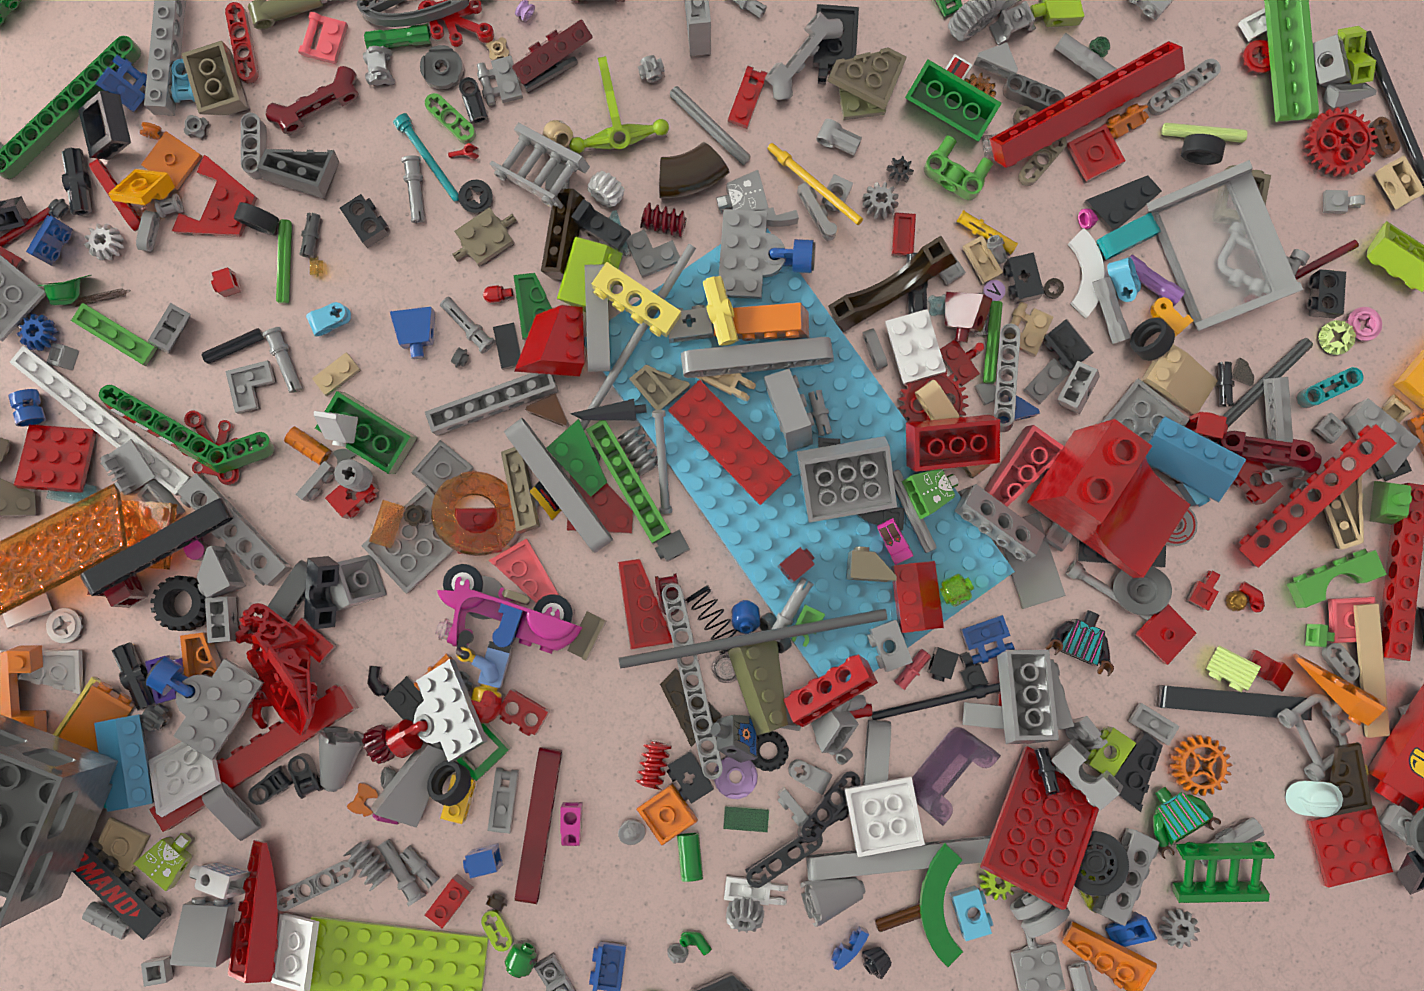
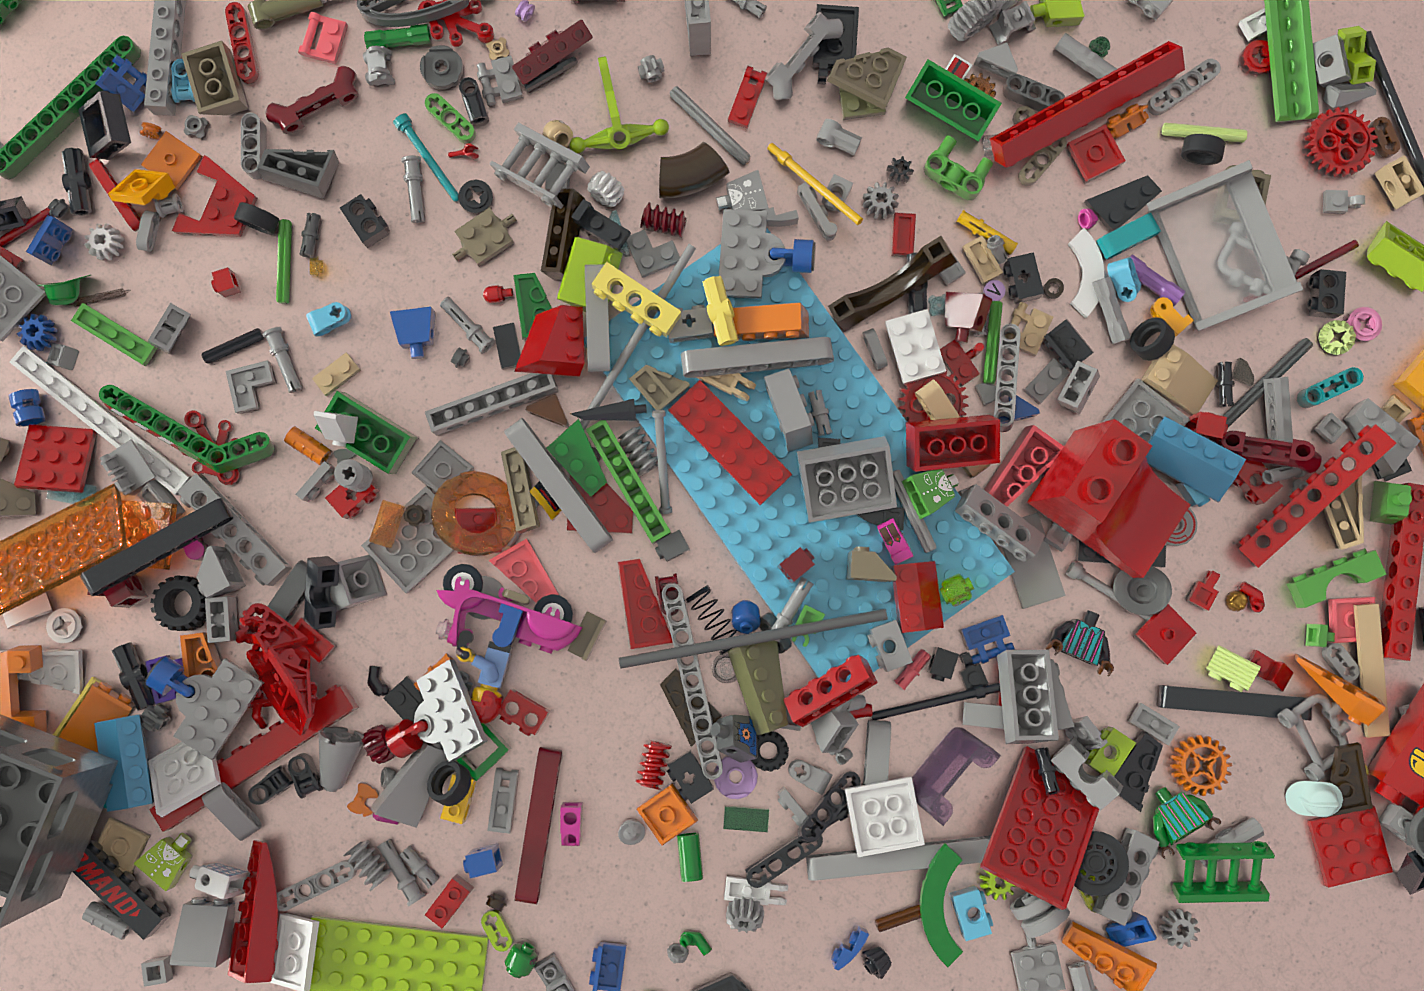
light grey cone [800,877,866,927] -> none

